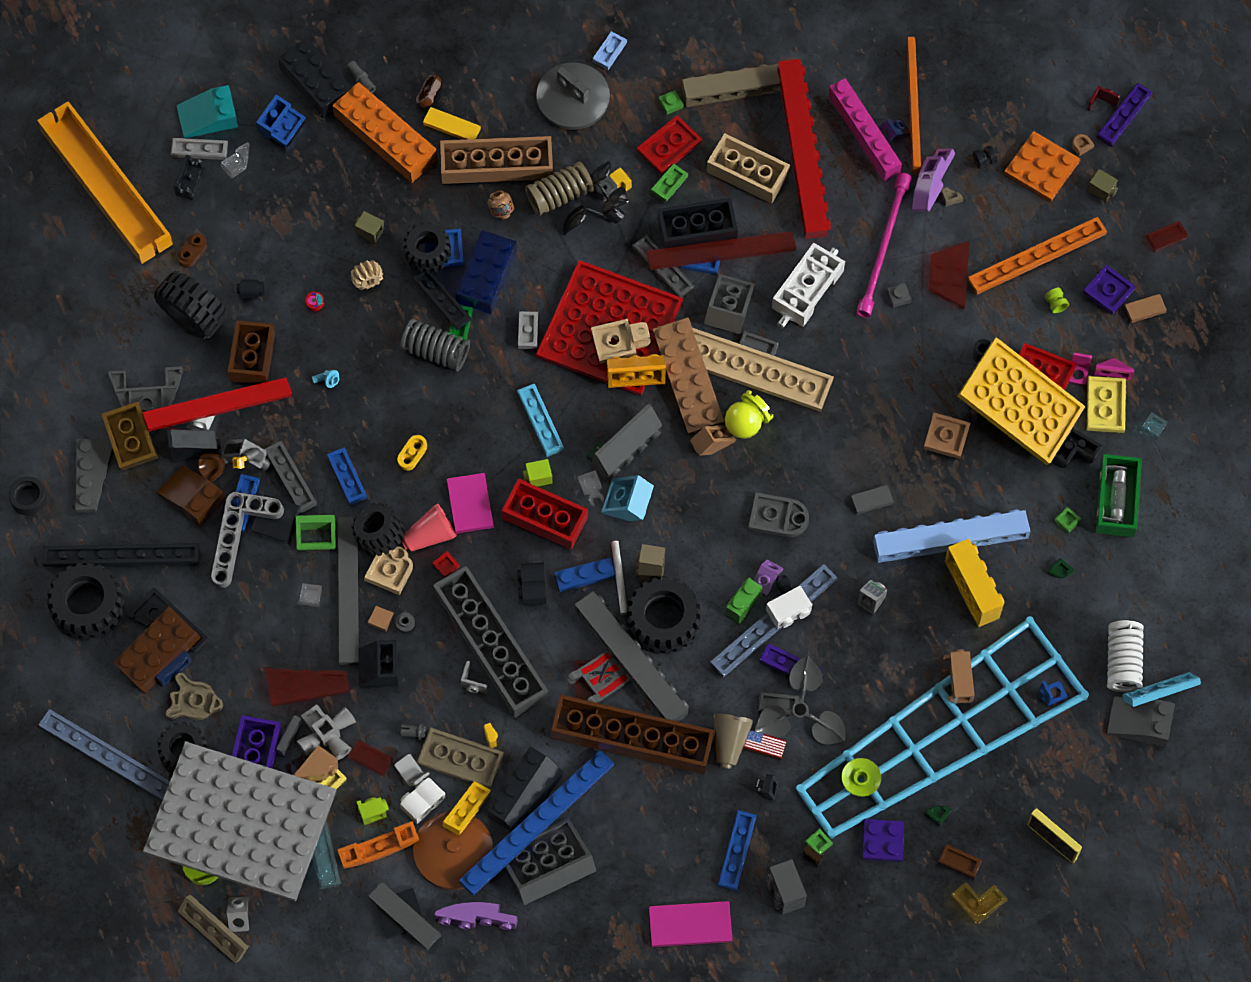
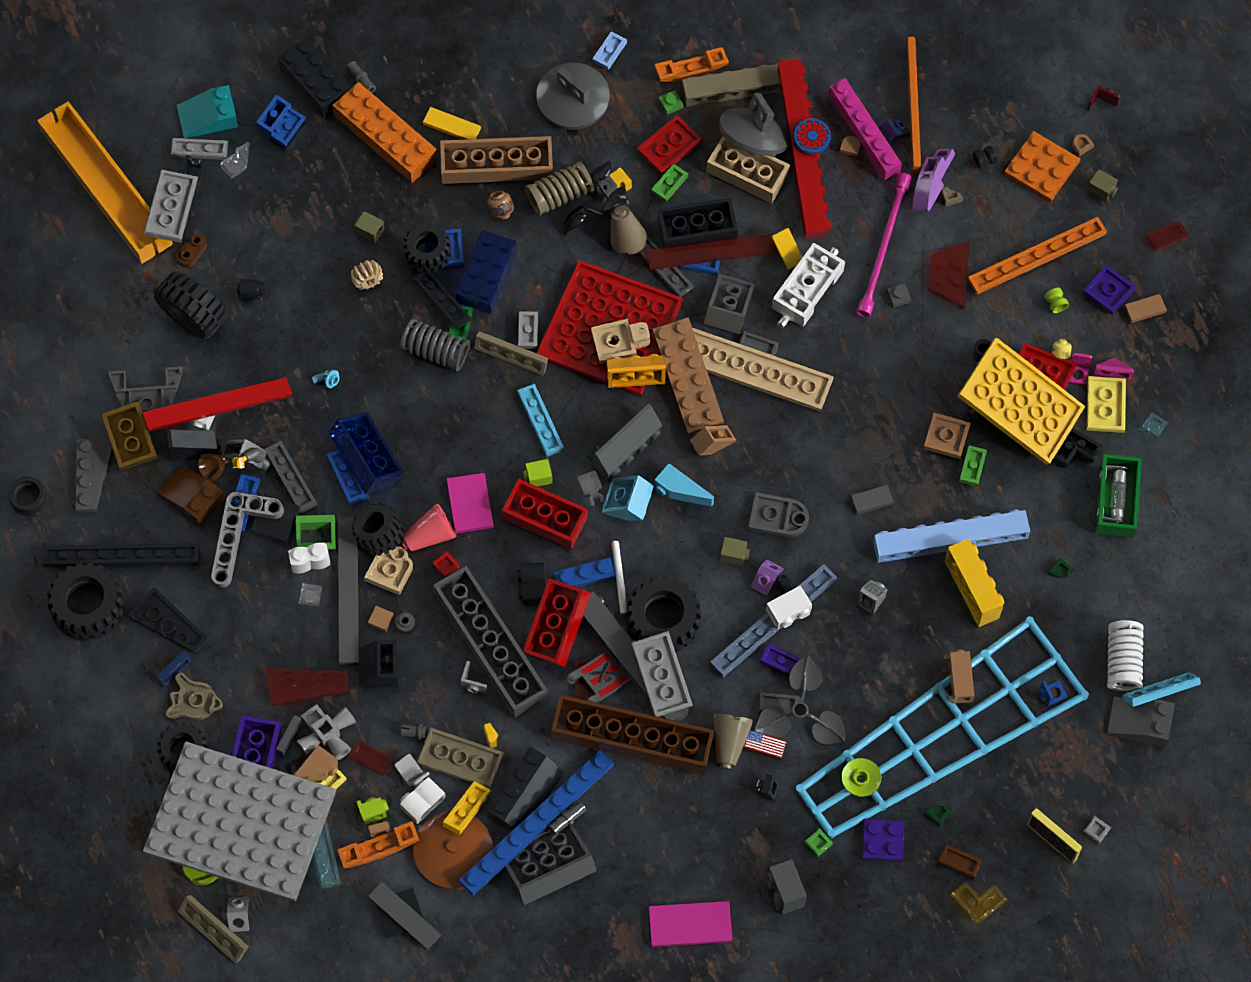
sand blue plate [38,709,170,801] -> none
reddish brown brick [113,606,201,693] -> none
reddish brown brick [228,320,275,384] -> none
tile [305,292,324,311] -> none
yellow plate [397,435,427,471] -> none
reddish brown plate [416,73,441,107] -> none
medium lavender slope [435,902,518,930] -> none
dark tan brick [635,544,665,583] -> none
blue tile [718,810,757,891] -> none
bright green brick [724,578,763,624] -> none
neon yellow tile [725,390,773,439] -> none
dark brown tile [802,845,823,867] -> none
bright green tile [1054,506,1081,534] -> none
dark purple tile [1097,83,1153,147] -> none
none -> light grey tile [144,170,198,243]
none -> white brick [288,543,331,573]
none -> clear blue brick [328,412,404,494]
none -> medium nougat tile [368,821,390,839]
none -> dark tan plate [474,331,548,376]
none -> red brick [523,578,591,667]
none -> dark grey pin [548,801,586,835]
none -> dark tan cone [610,205,647,255]
none -> light grey tile [631,631,693,717]
none -> orange slope [654,47,729,82]
none -> medium azure slope [654,464,714,506]
none -> dark grey bracket [718,93,791,157]
none -> olive brick [720,537,750,566]
none -> yellow tile [771,228,803,270]
none -> tile [794,118,831,155]
none -> medium nougat tile [840,136,860,157]
none -> bright green plate [959,445,987,487]
none -> light yellow piece [1052,339,1072,359]
none -> light grey tile [1083,816,1111,844]

